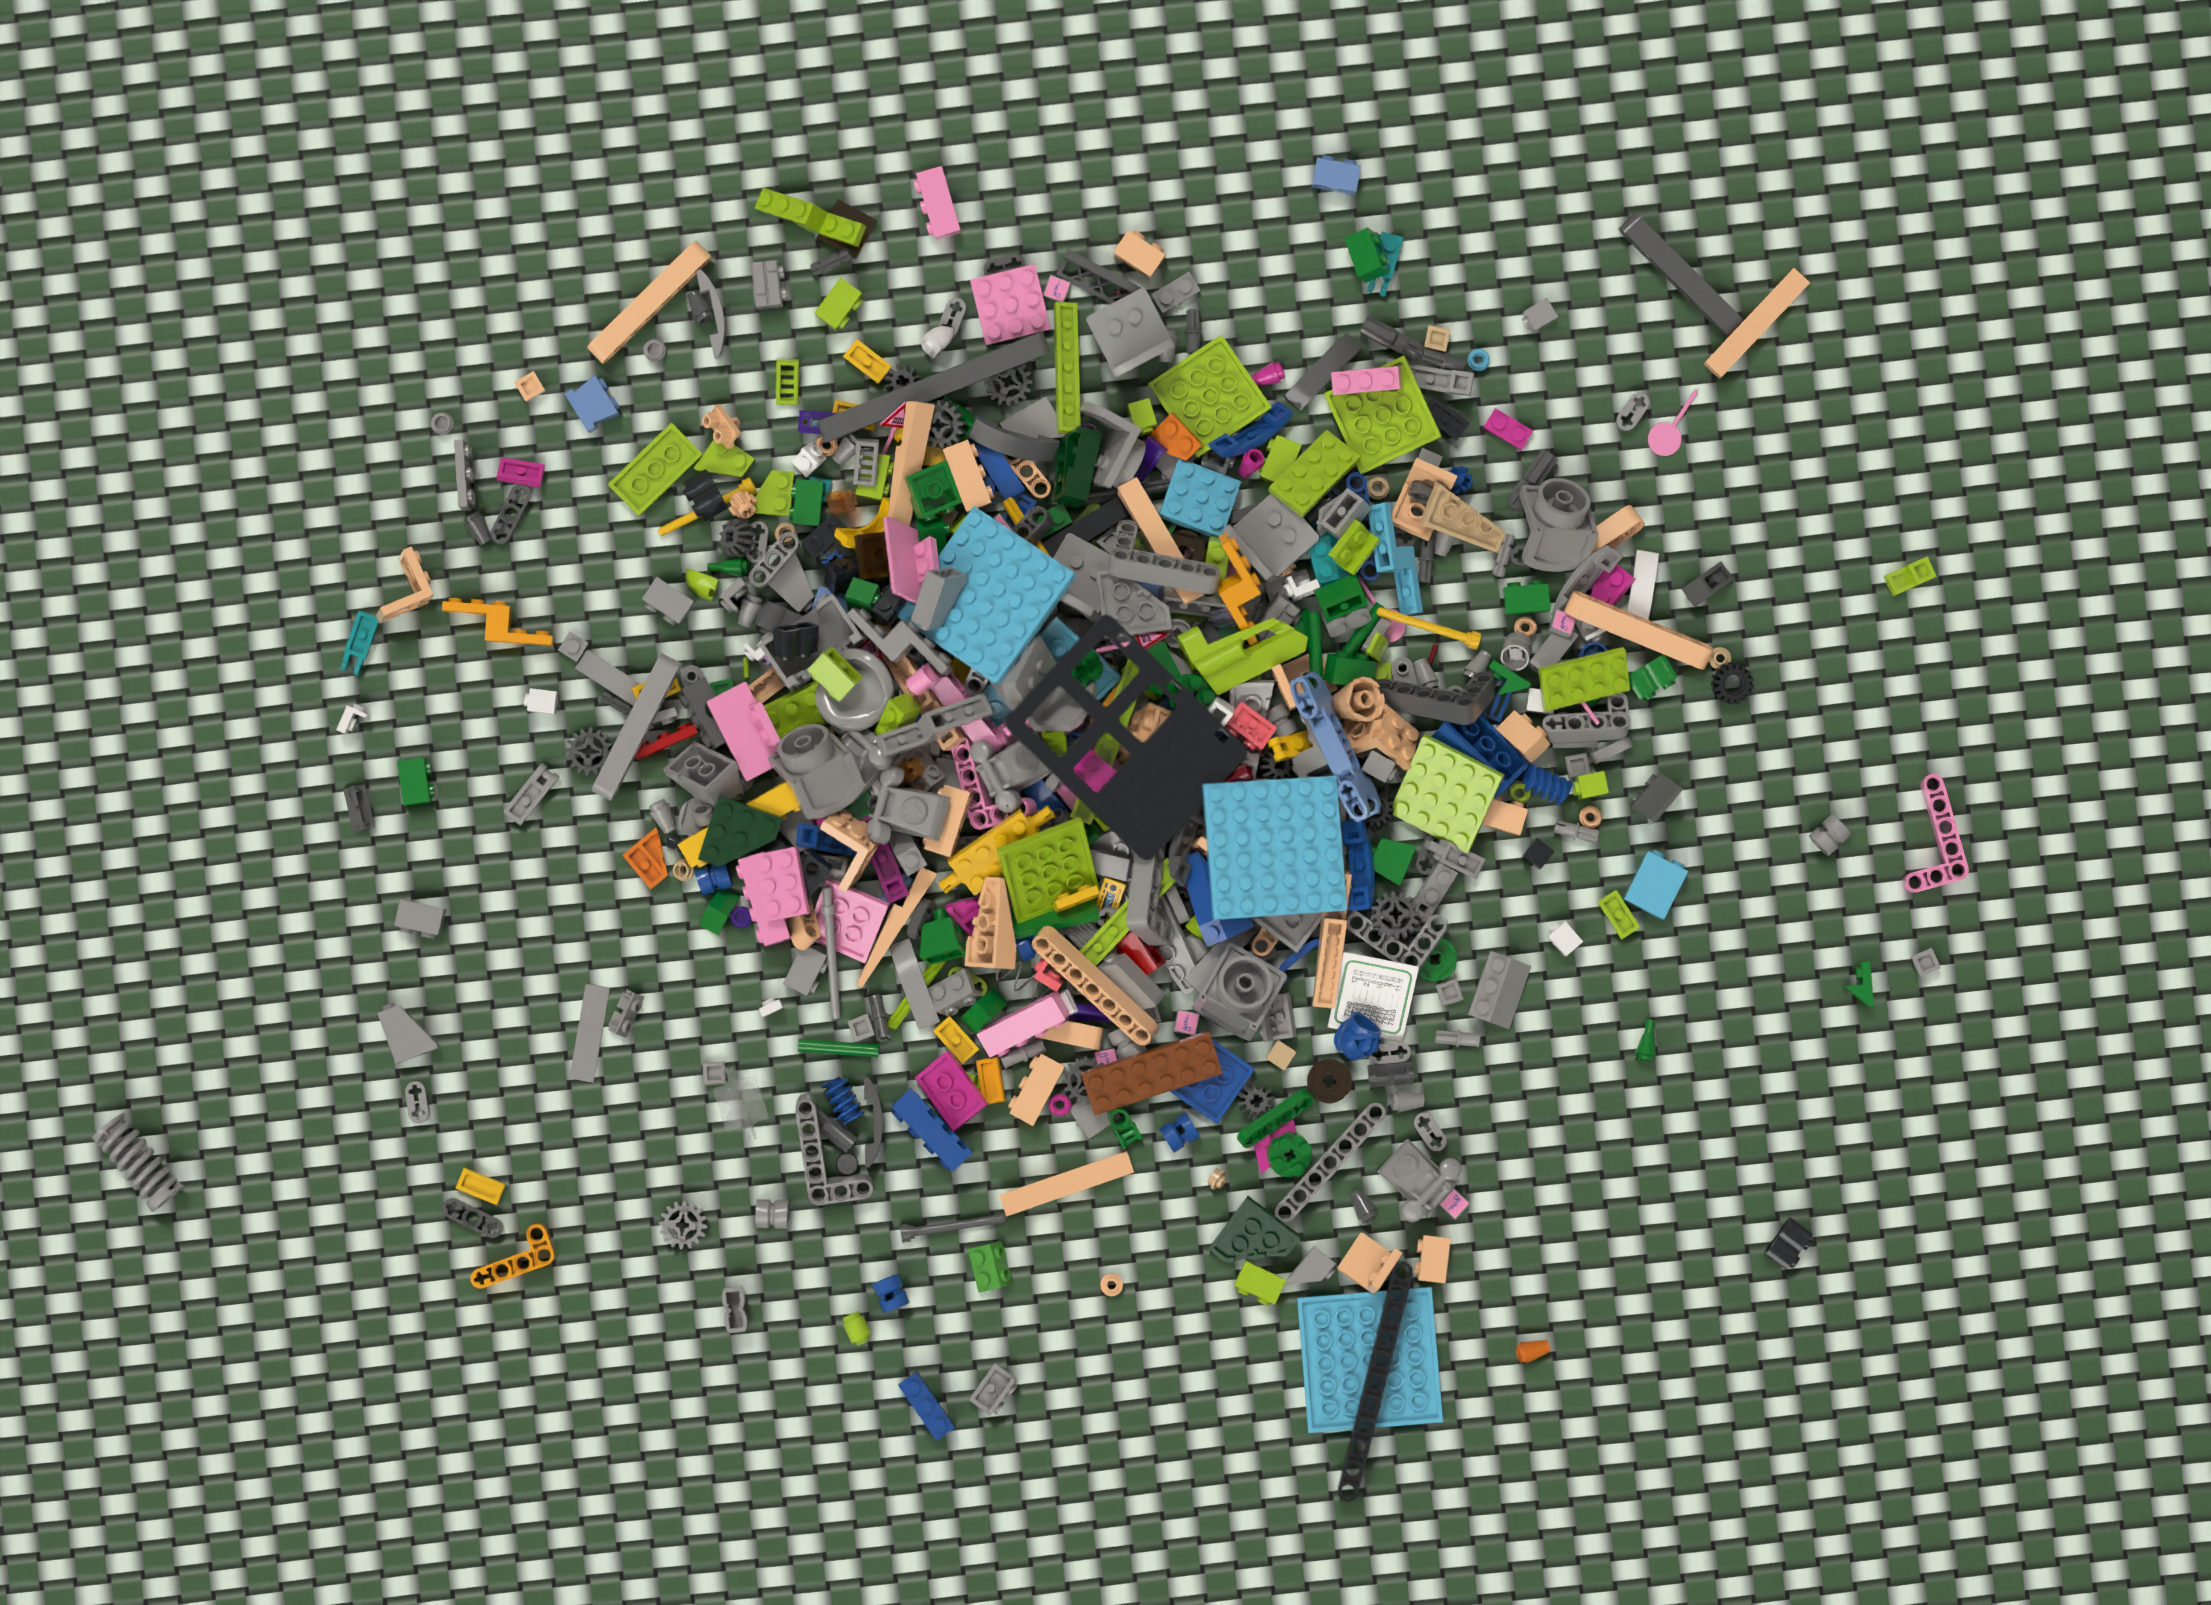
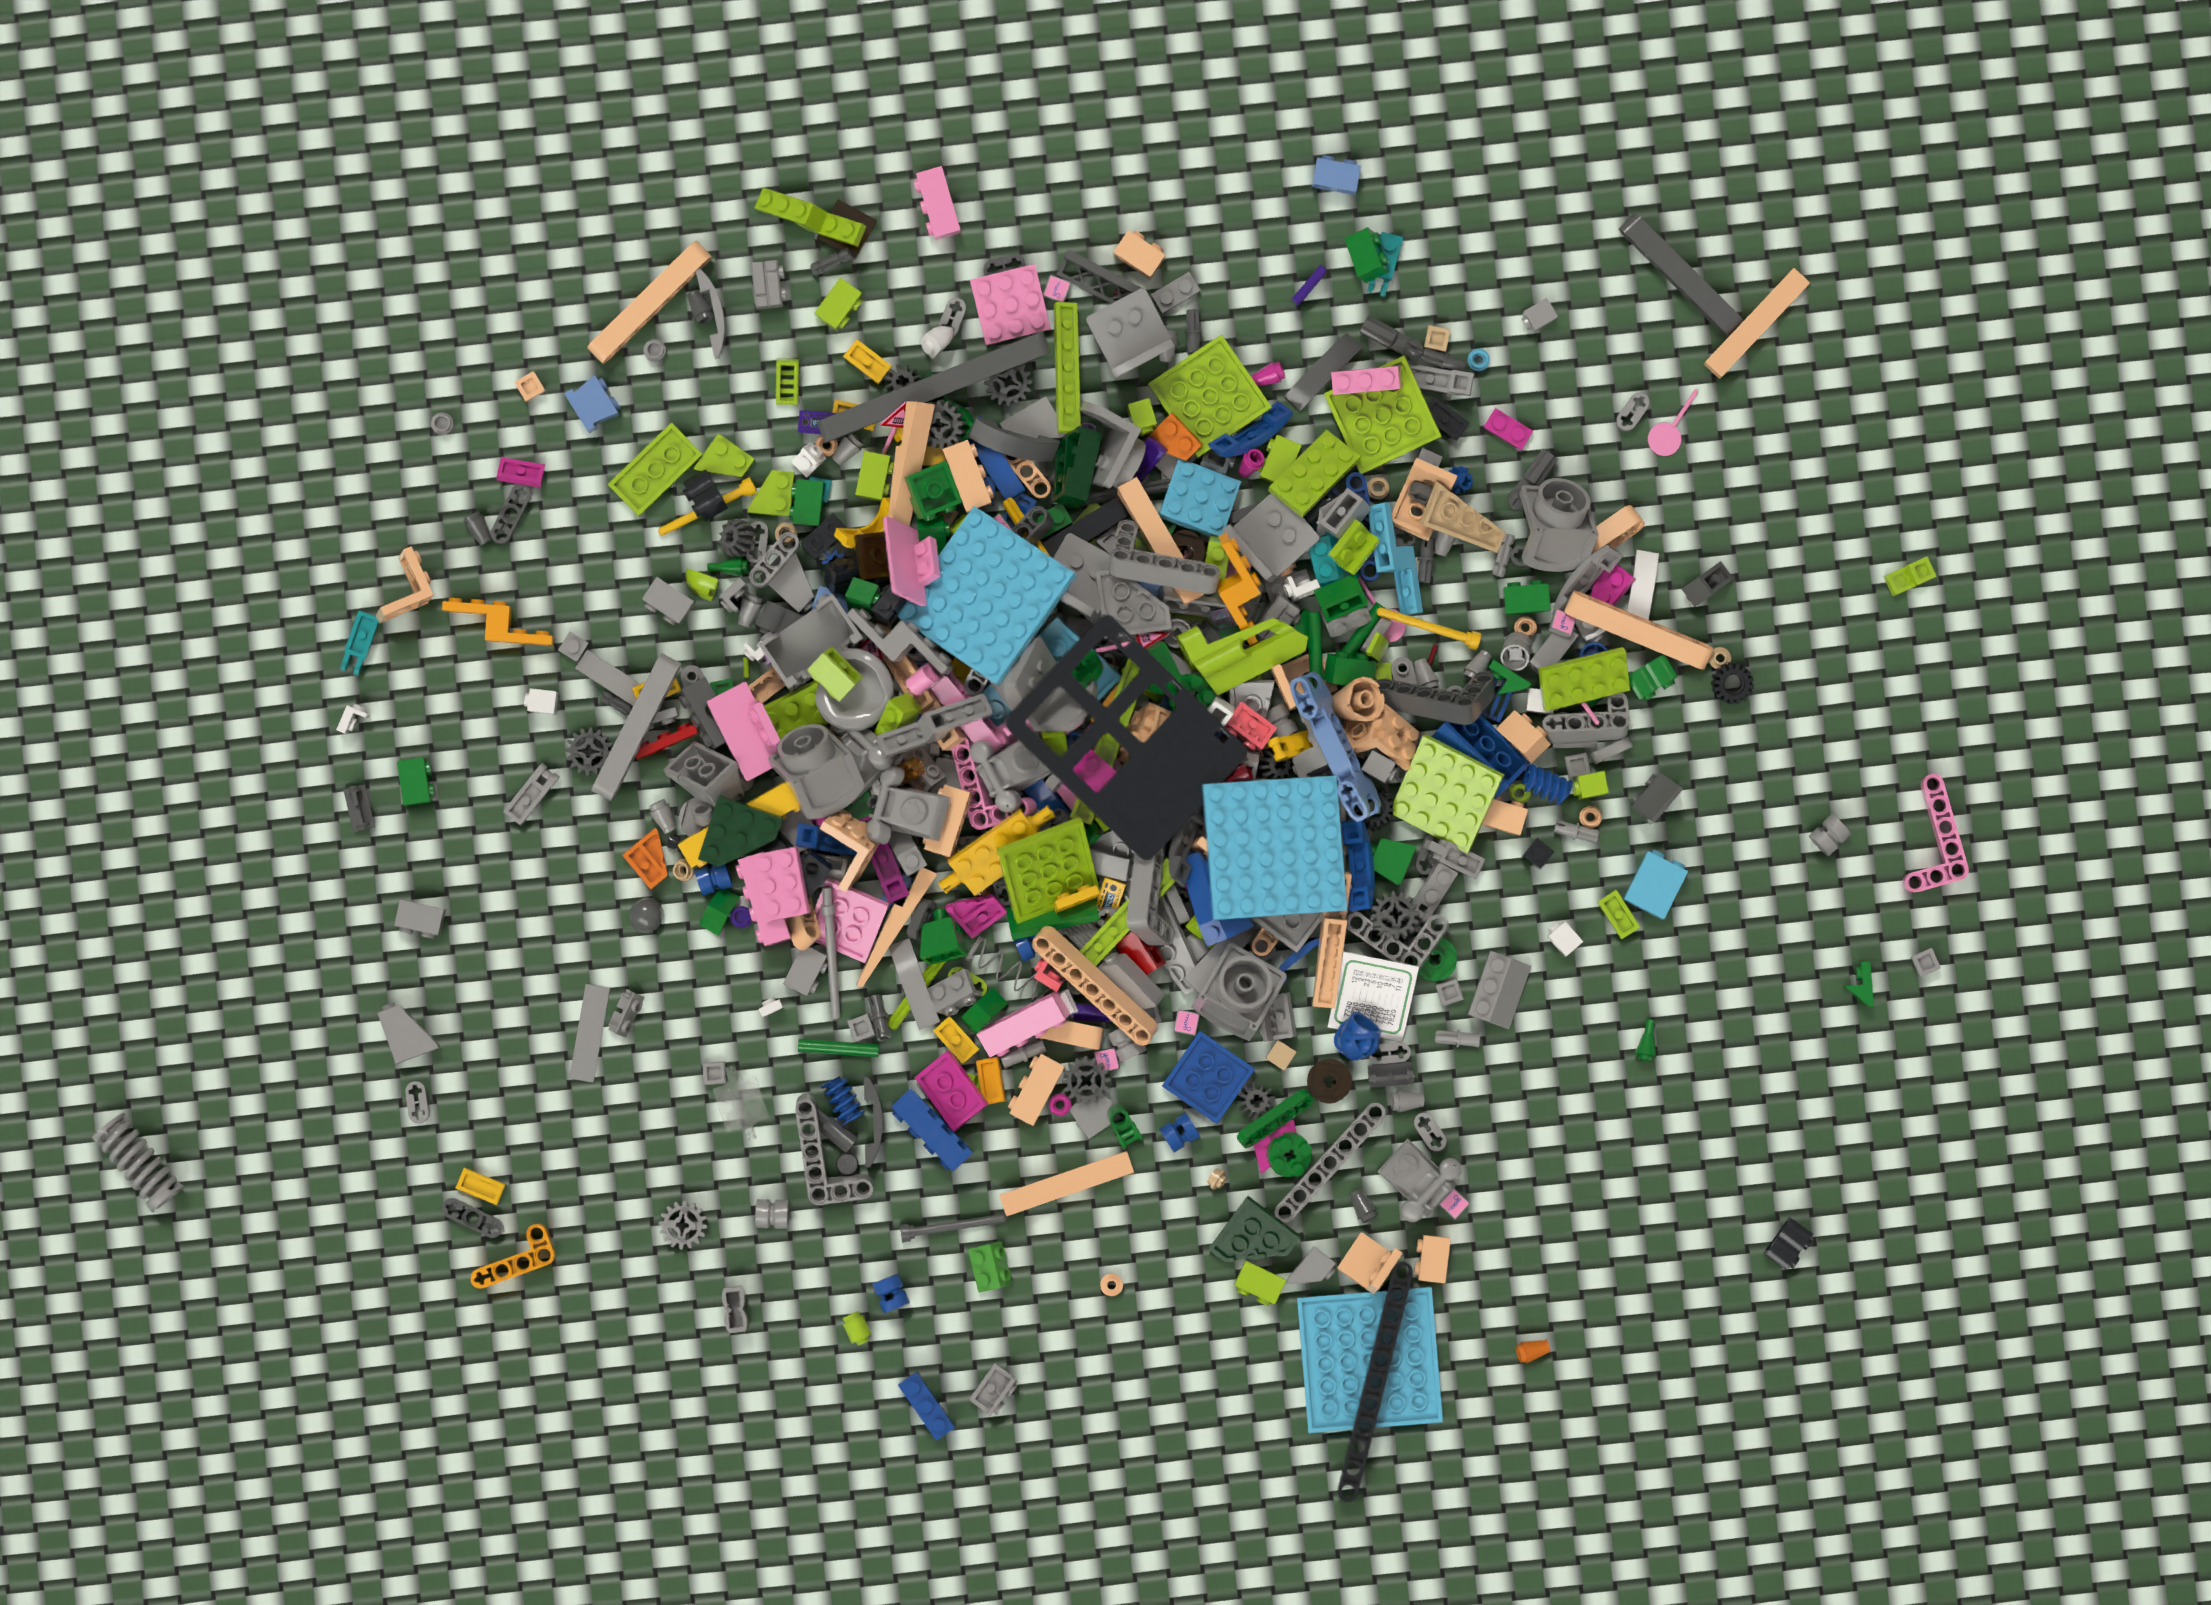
light grey plate [454,439,476,511] -> none
light nougat hips [702,404,741,449] -> none
light nougat gear [728,491,757,519] -> none
black brick [773,622,819,661] -> none
clear orange bracket [825,489,858,515] -> none
light grey slope [853,438,879,486] -> none
light grey slope [911,567,969,631] -> none
light nougat wedge [965,877,1016,969] -> none
dark orange plate [1081,1031,1223,1116] -> none
none -> dark grey hair [629,897,664,933]
none -> dark purple tile [1291,264,1327,306]

